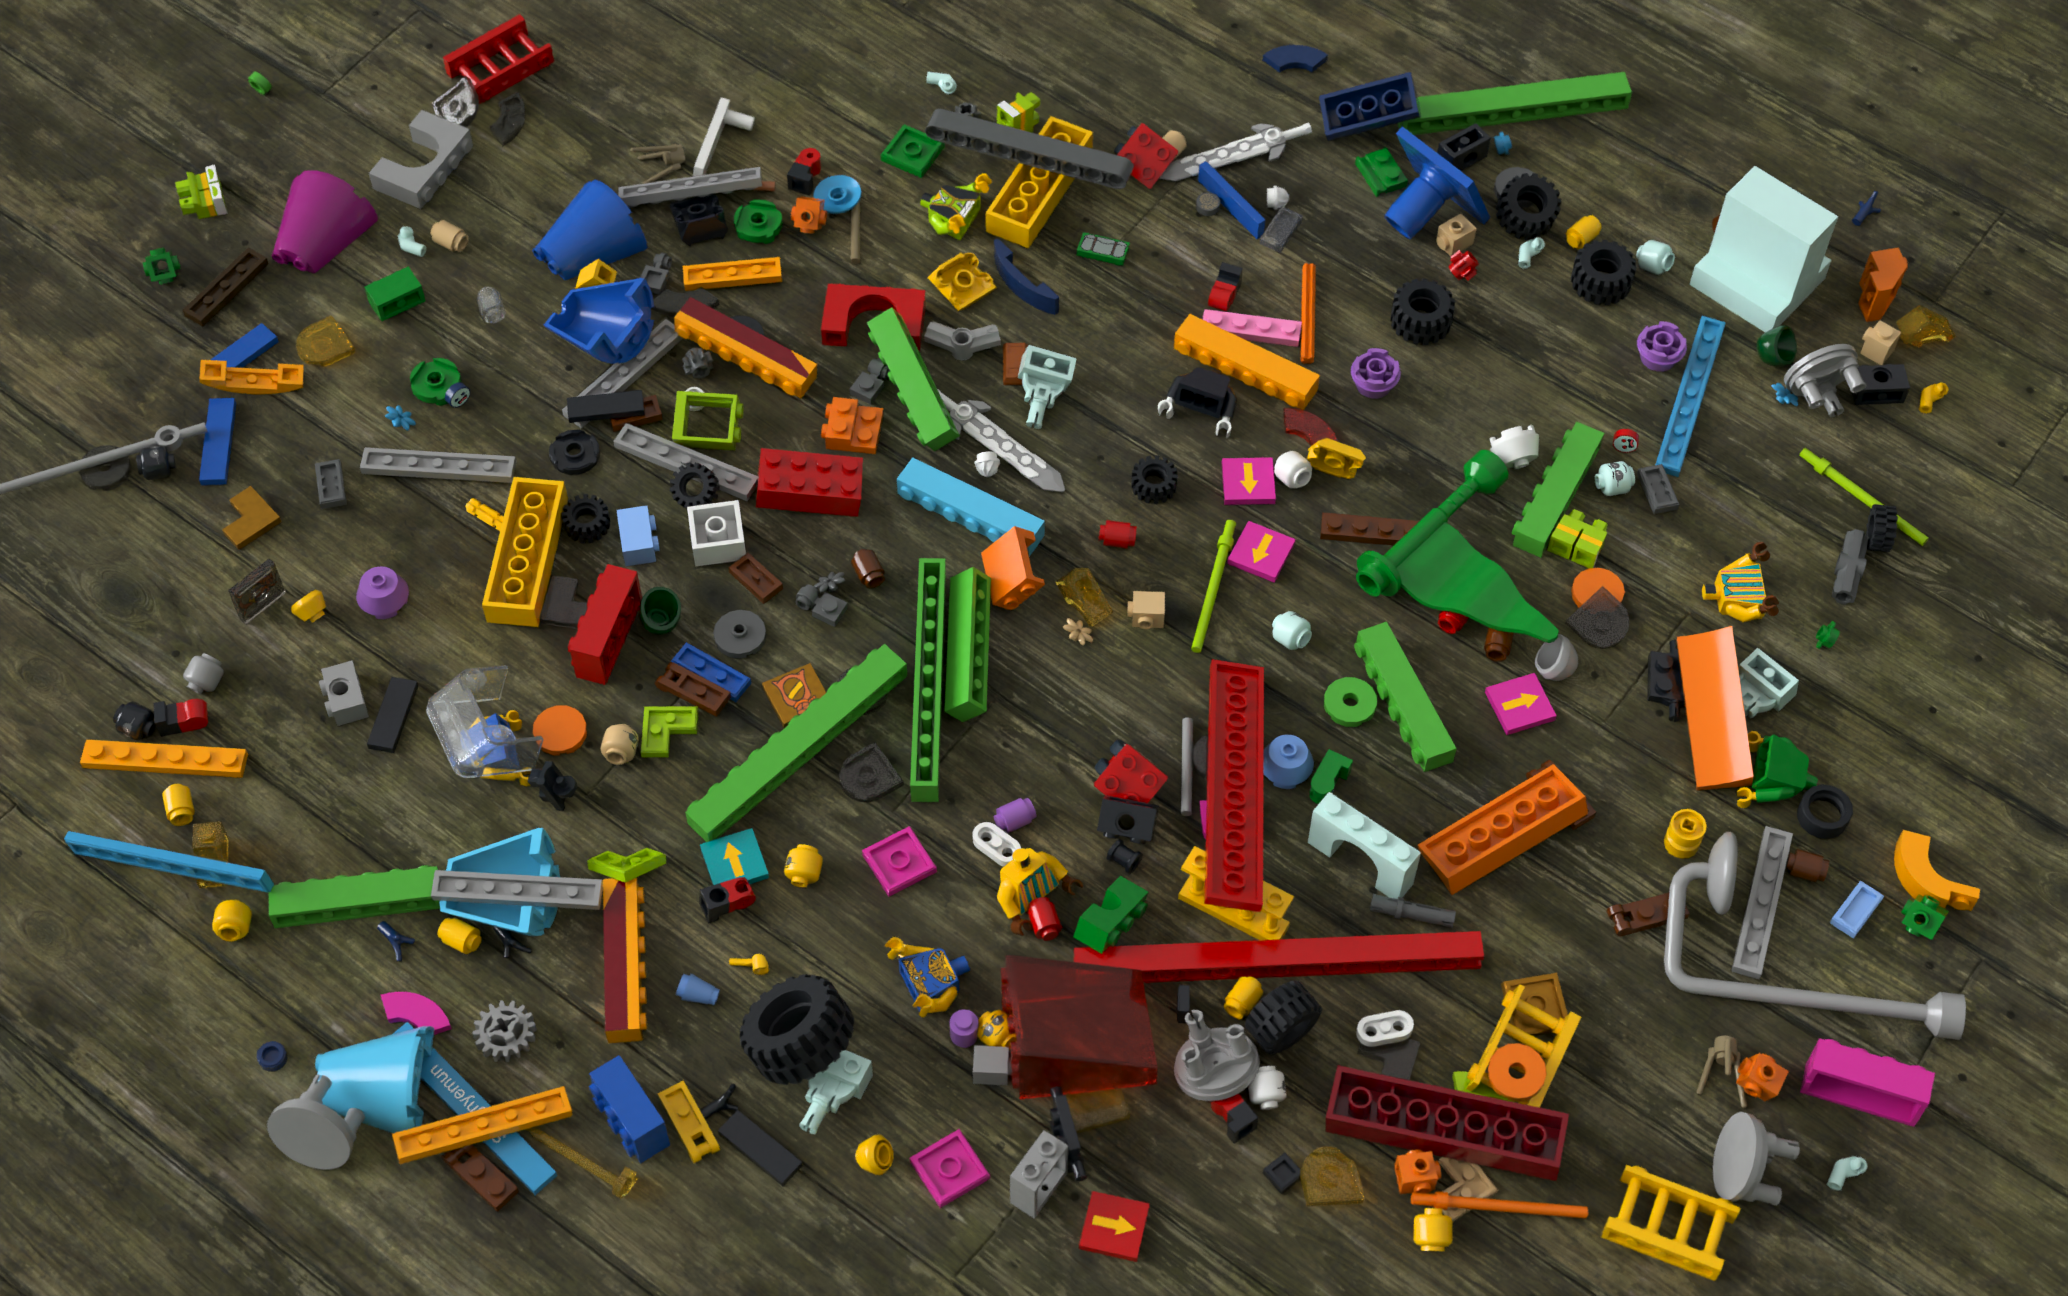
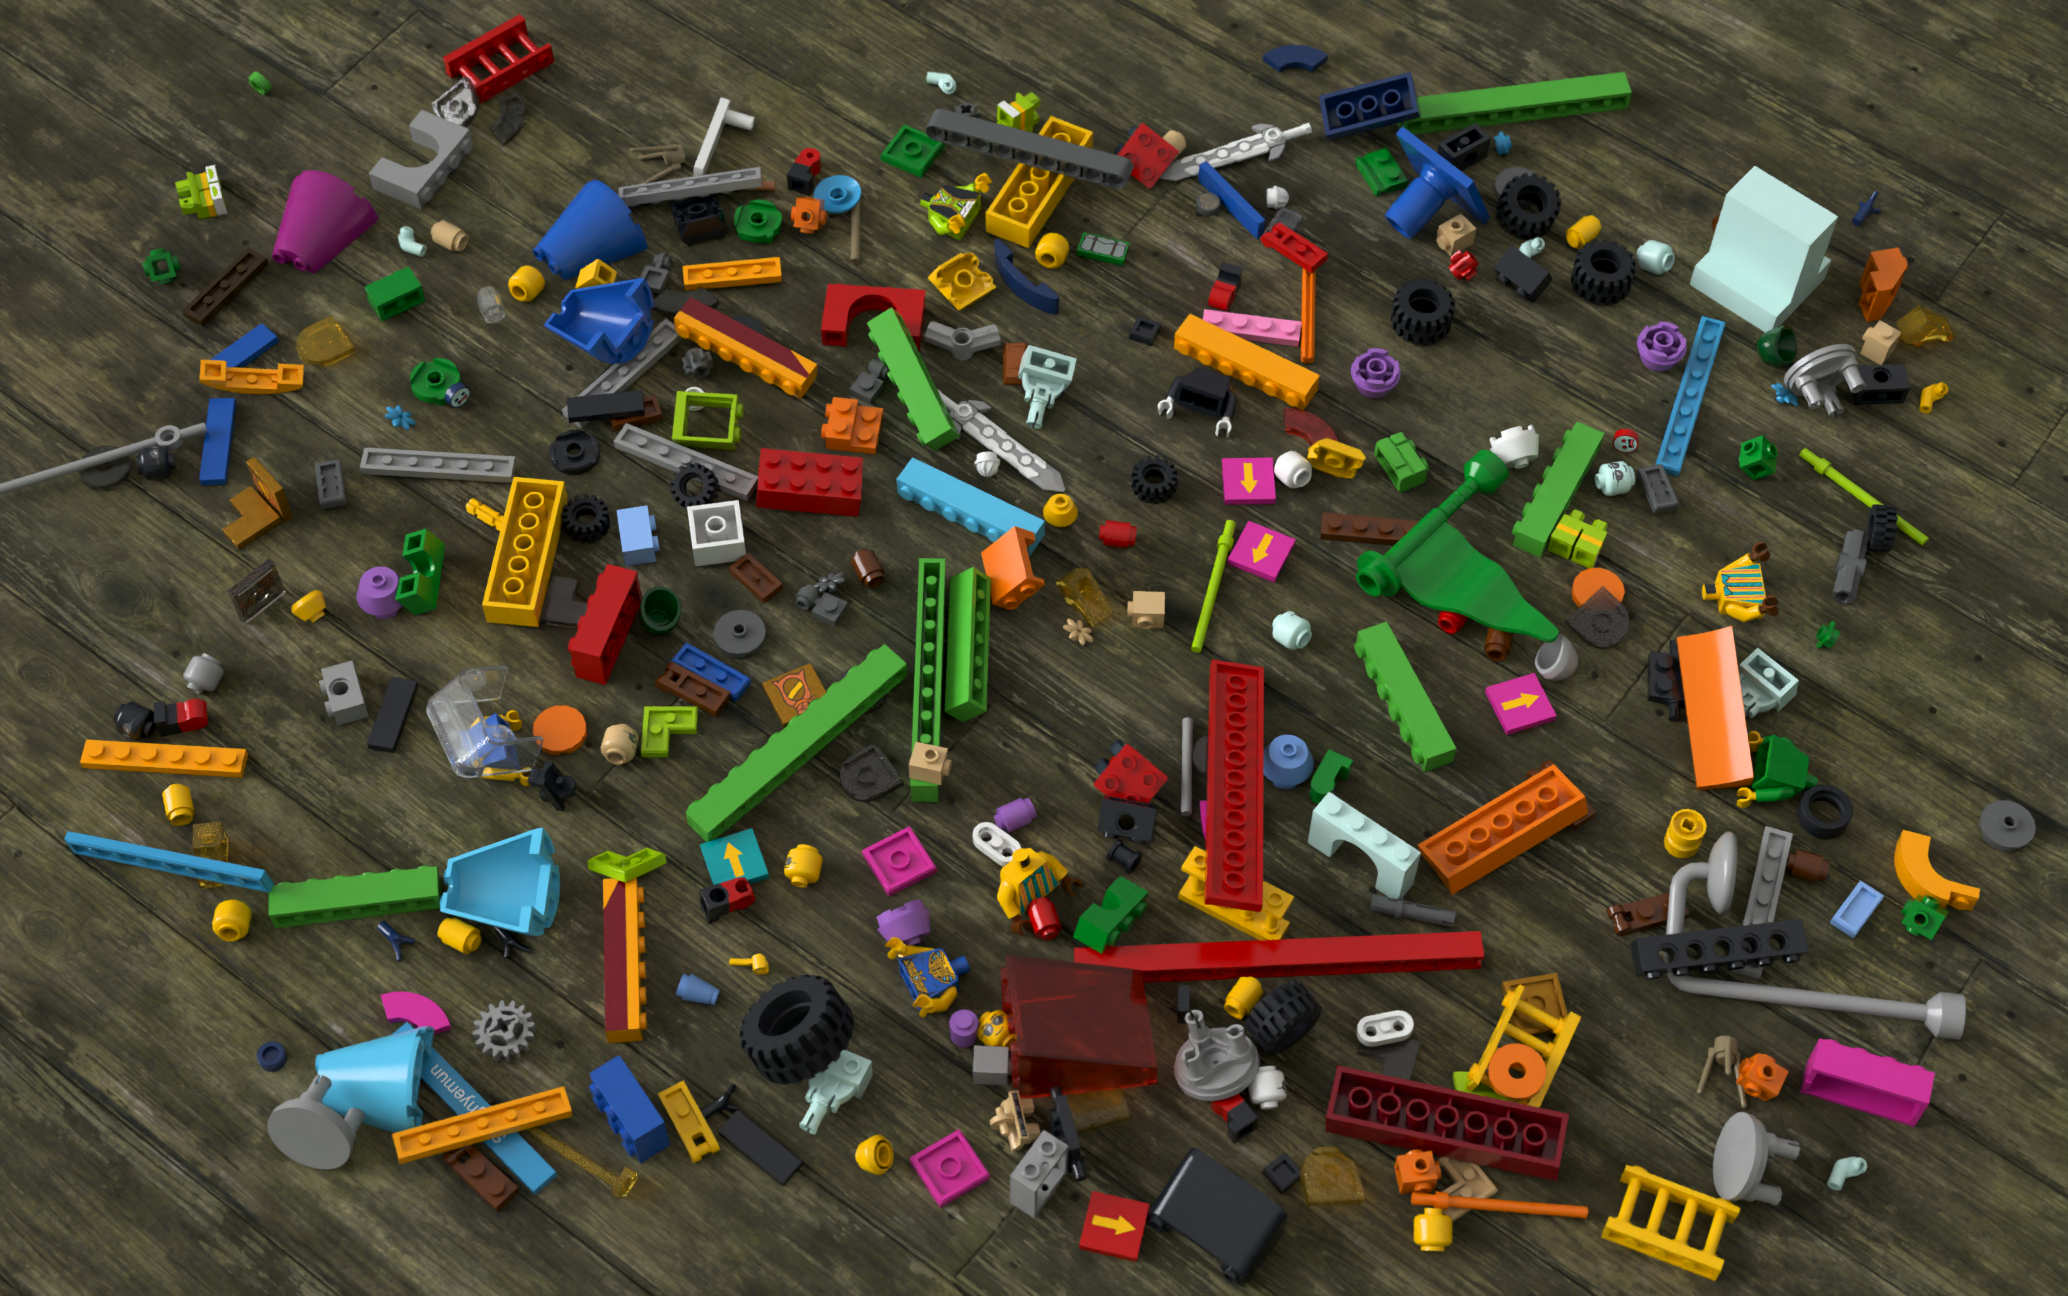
light grey plate [431,870,603,910] -> none
bright green tile [1324,677,1377,727] -> none
none -> pearl gold tile [246,457,293,523]
none -> green arch [395,528,445,615]
none -> yellow head [508,266,545,302]
none -> medium lavender cone [877,899,930,946]
none -> tan brick [909,742,952,785]
none -> tan hips [990,1091,1040,1151]
none -> yellow head [1035,233,1069,269]
none -> yellow cone [1043,494,1078,527]
none -> black tile [1129,316,1161,347]
none -> black windscreen [1147,1148,1287,1287]
none -> red plate [1260,223,1328,274]
none -> bright green brick [1374,432,1429,493]
none -> black brick [1493,245,1553,302]
none -> black brick [1630,919,1809,980]
none -> green brick [1739,435,1778,480]
none -> dark grey plate [1978,800,2036,852]

